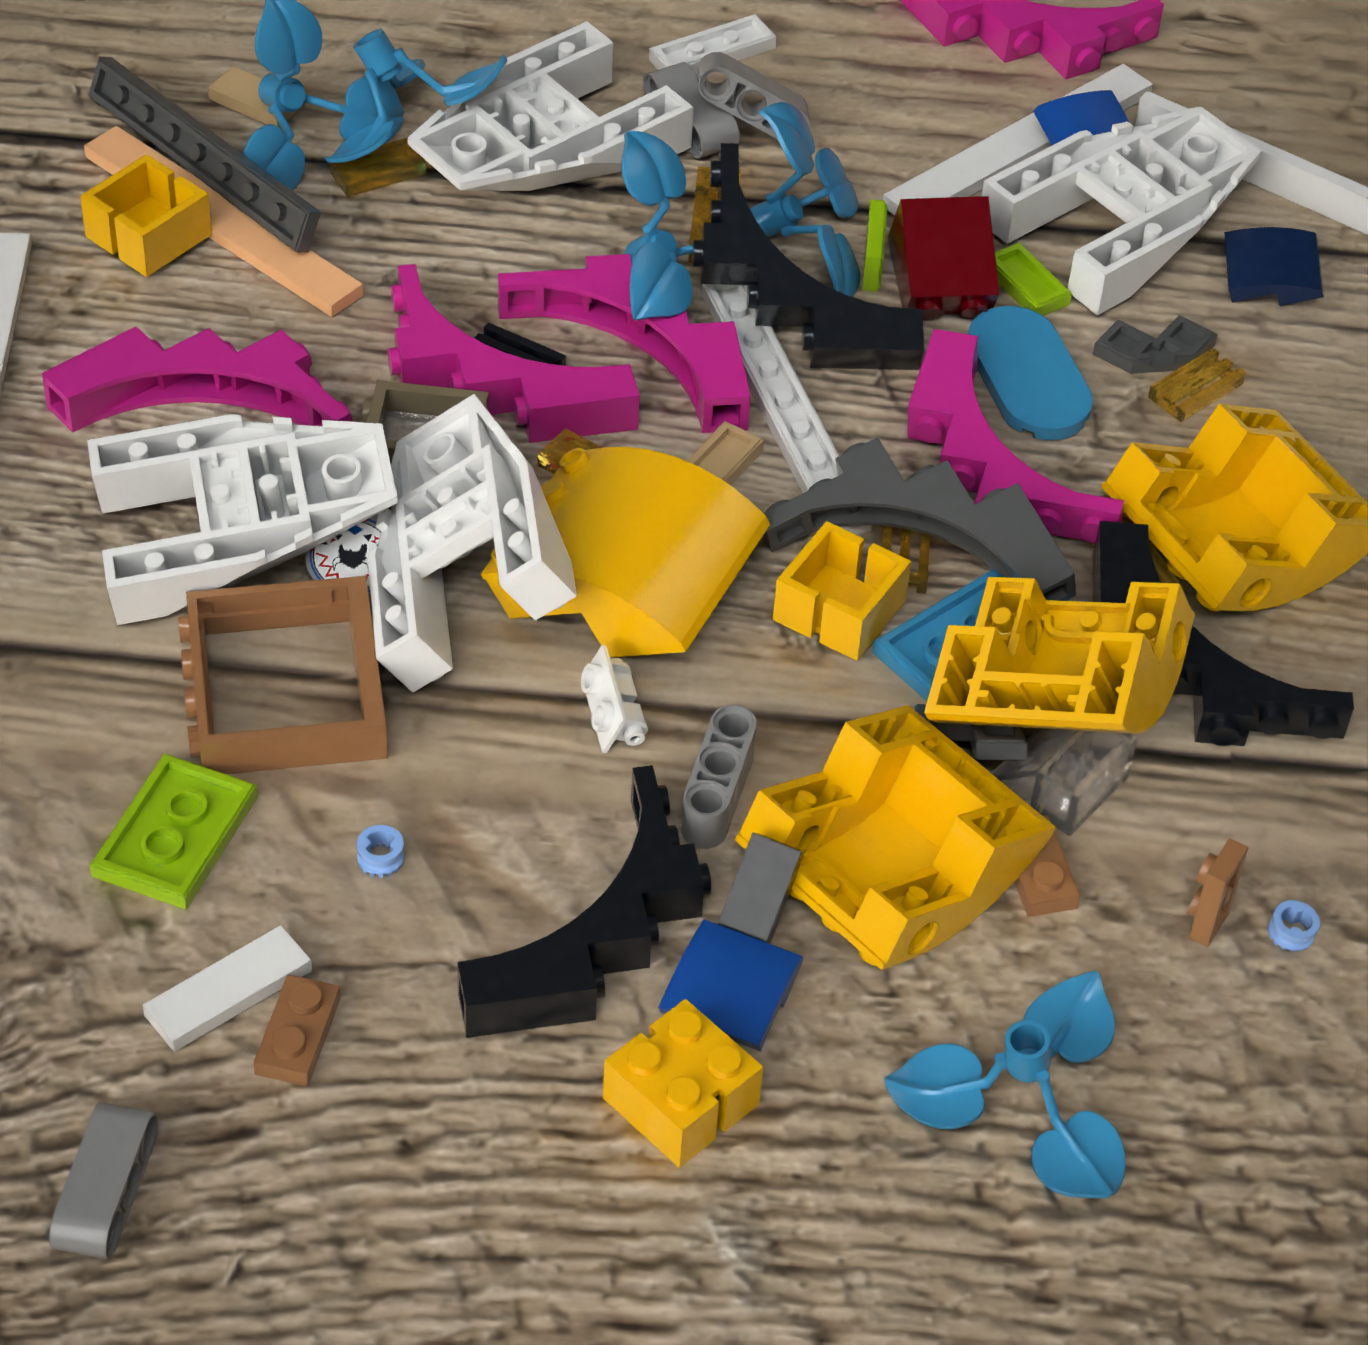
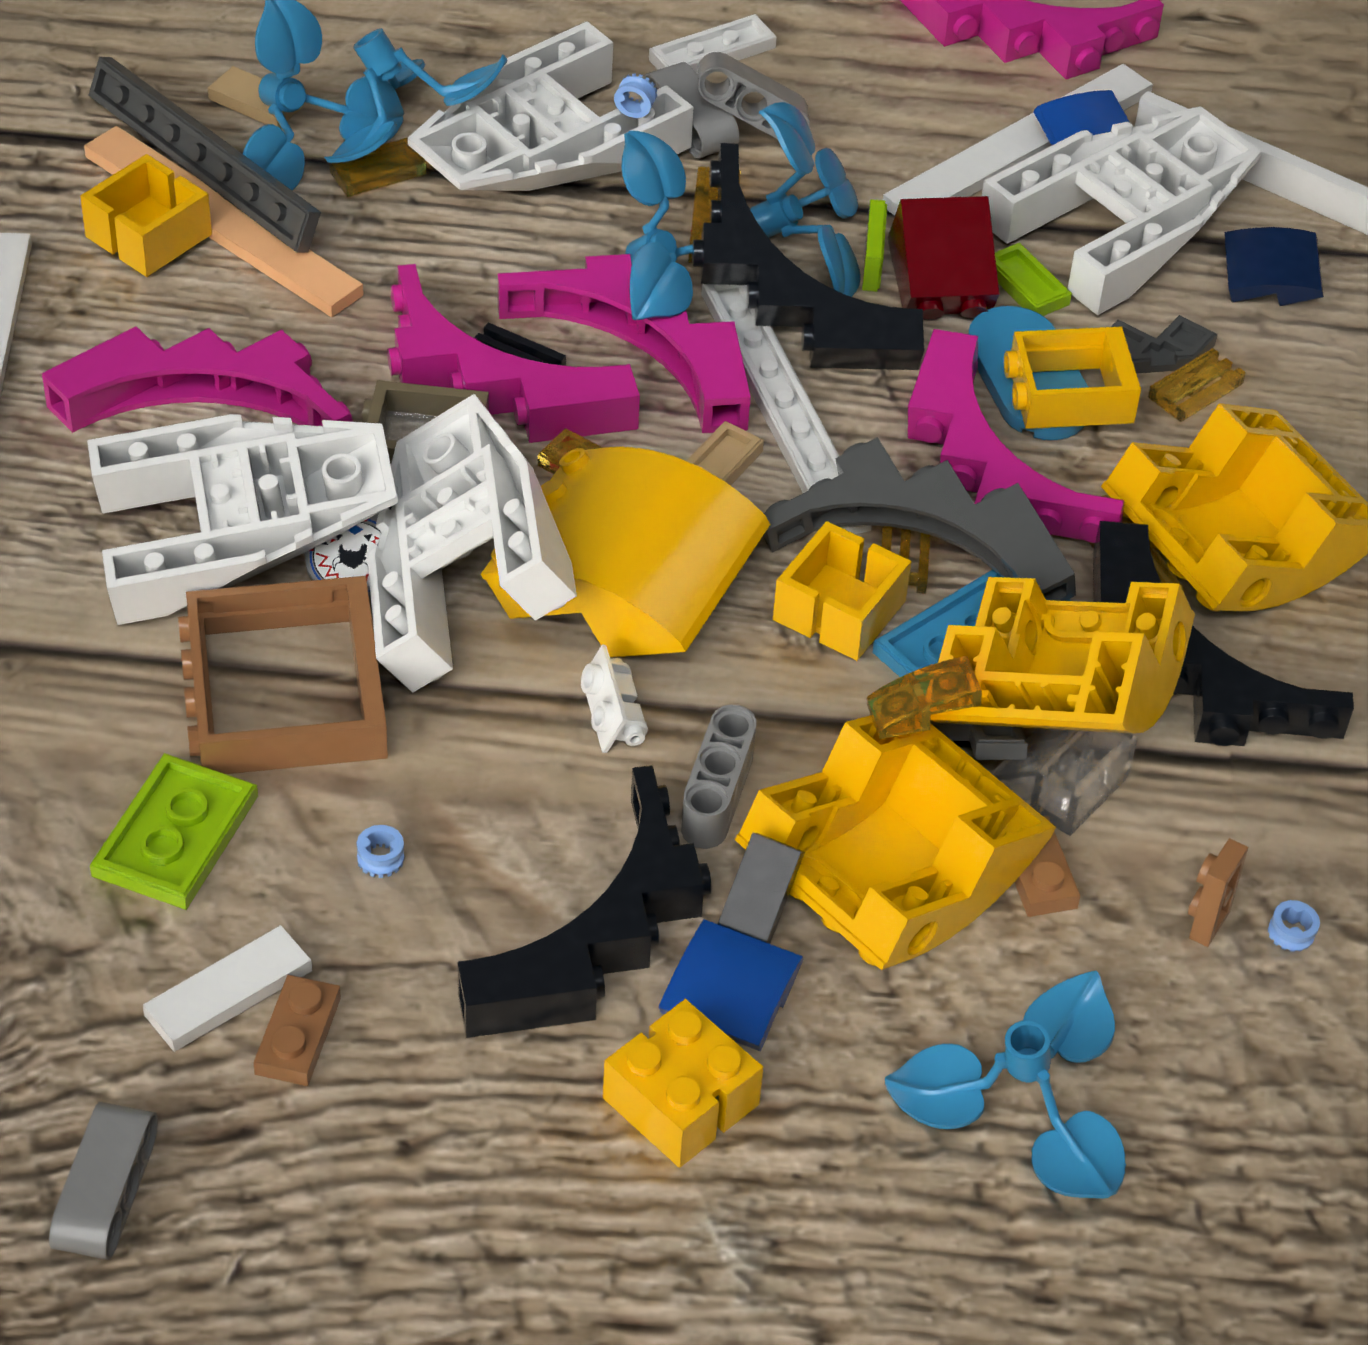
none -> light blue bush [614,73,657,118]
none -> clear yellow slope [866,656,982,739]
none -> yellow window [1004,326,1141,429]

